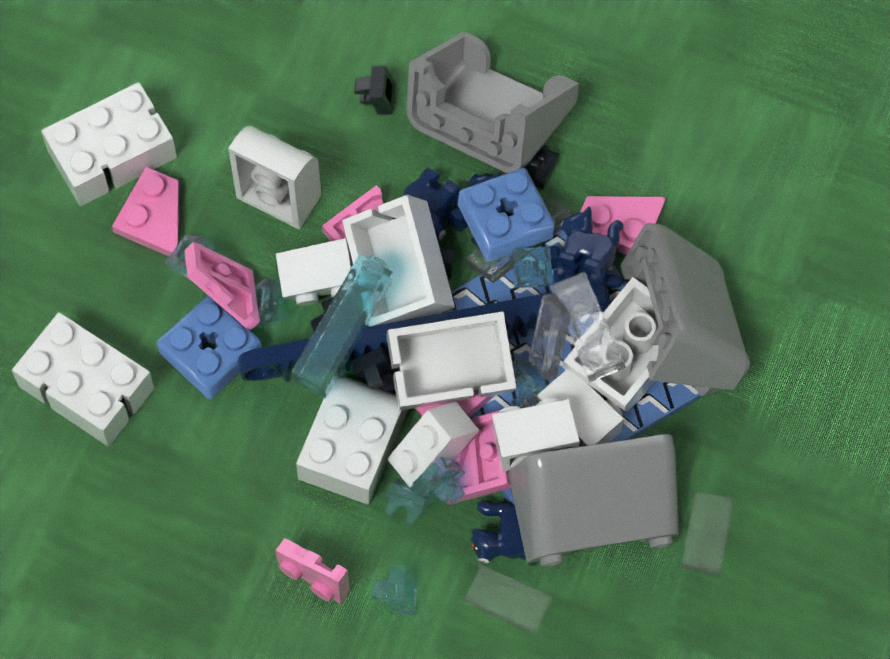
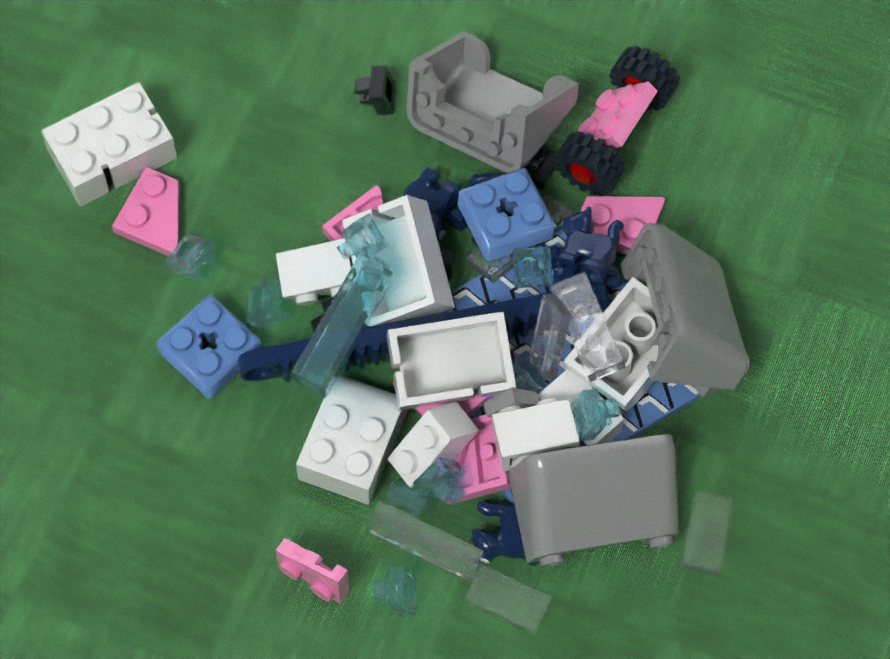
white piece [12,312,155,447] -> none
bright pink wing [184,241,260,330] -> none
white brick [228,125,321,230] -> none
black tile [351,347,400,392] -> none
none -> clear light blue tile [336,213,389,264]
none -> clear tile [369,500,484,582]
none -> light grey tile [484,388,539,418]
none -> black plate [553,46,680,196]
none -> clear light blue tile [570,389,619,442]

